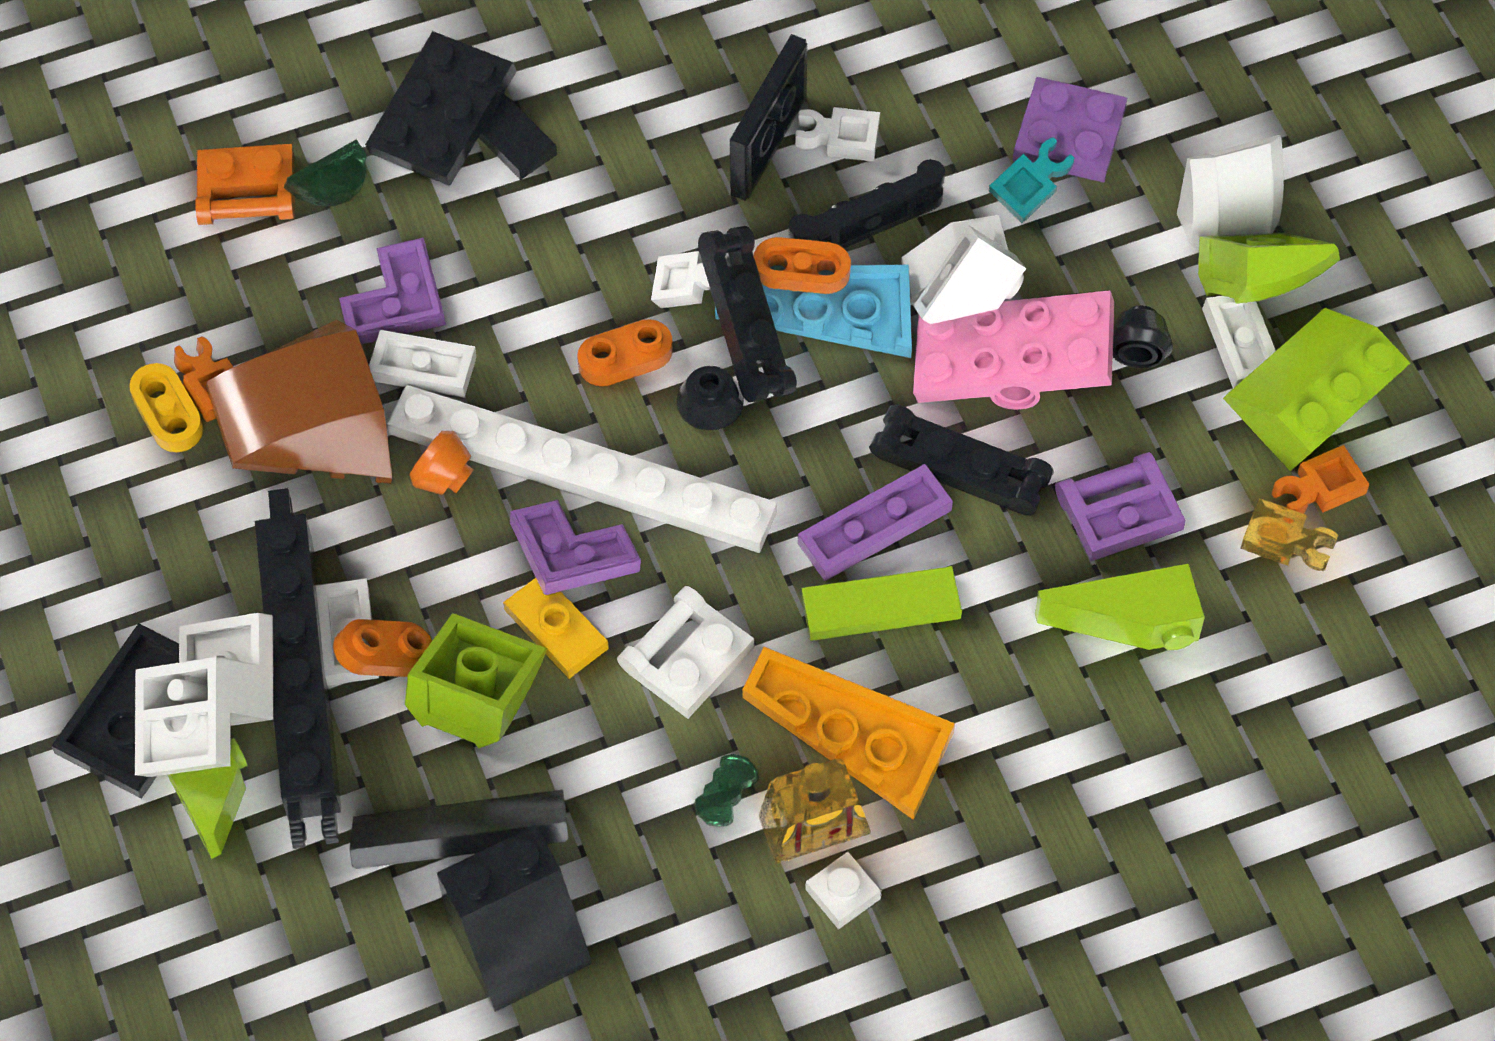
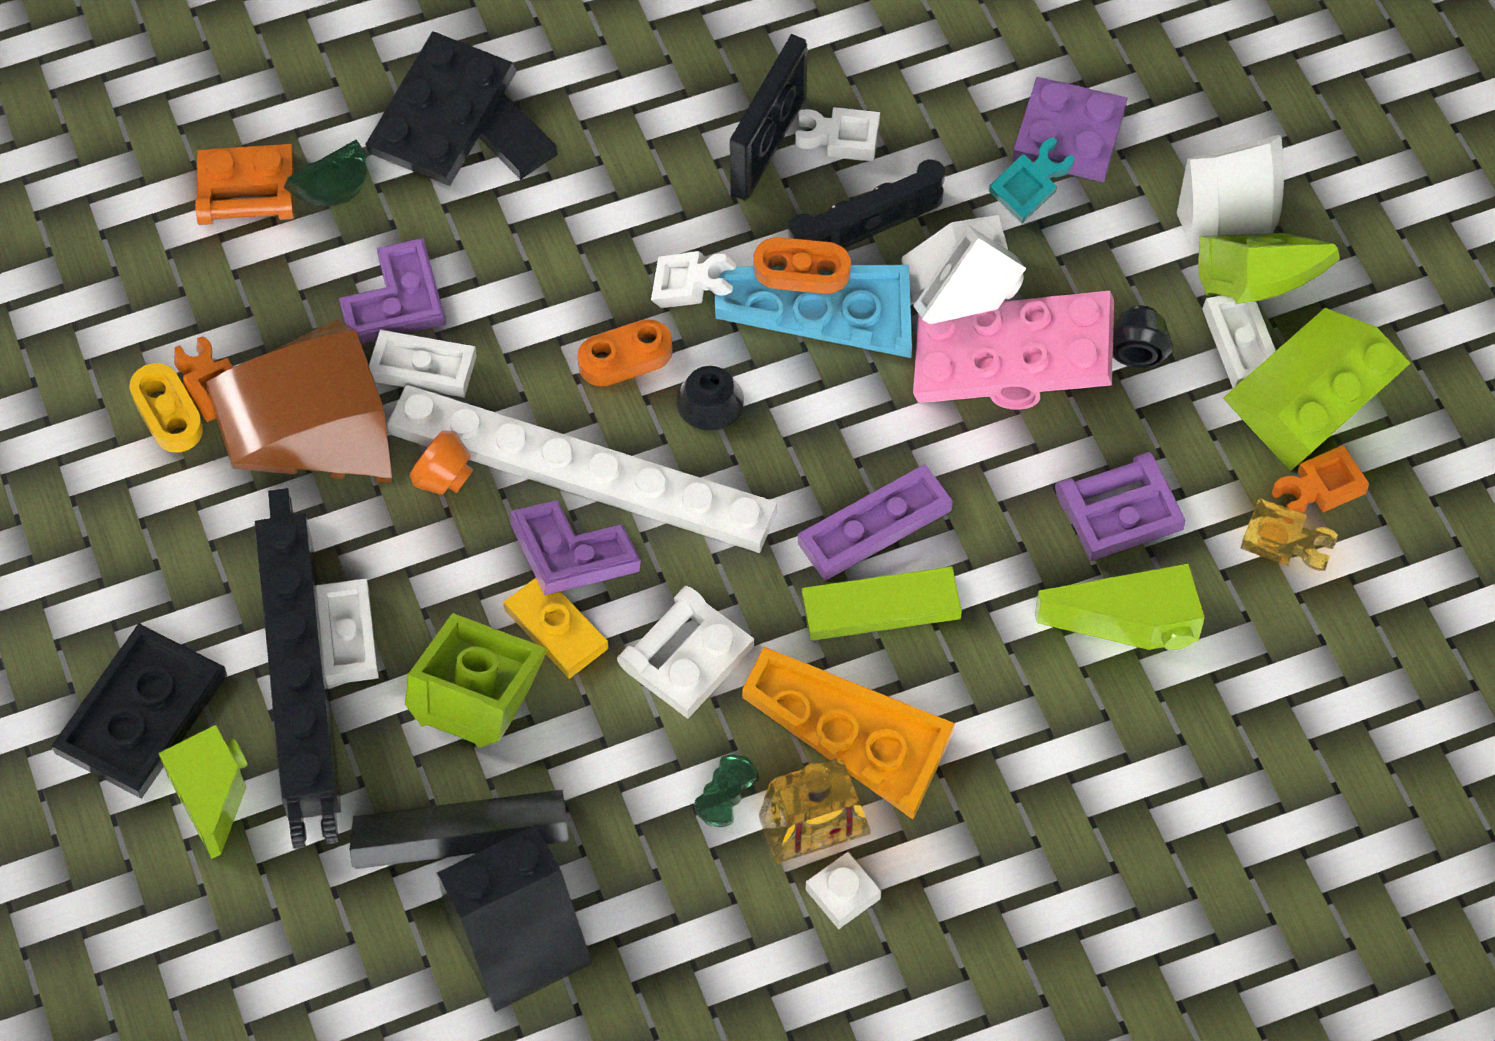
white bracket [135,613,273,777] -> none
orange plate [333,619,432,677] -> none
black plate [698,226,797,403] -> none
black plate [869,404,1054,516] -> none

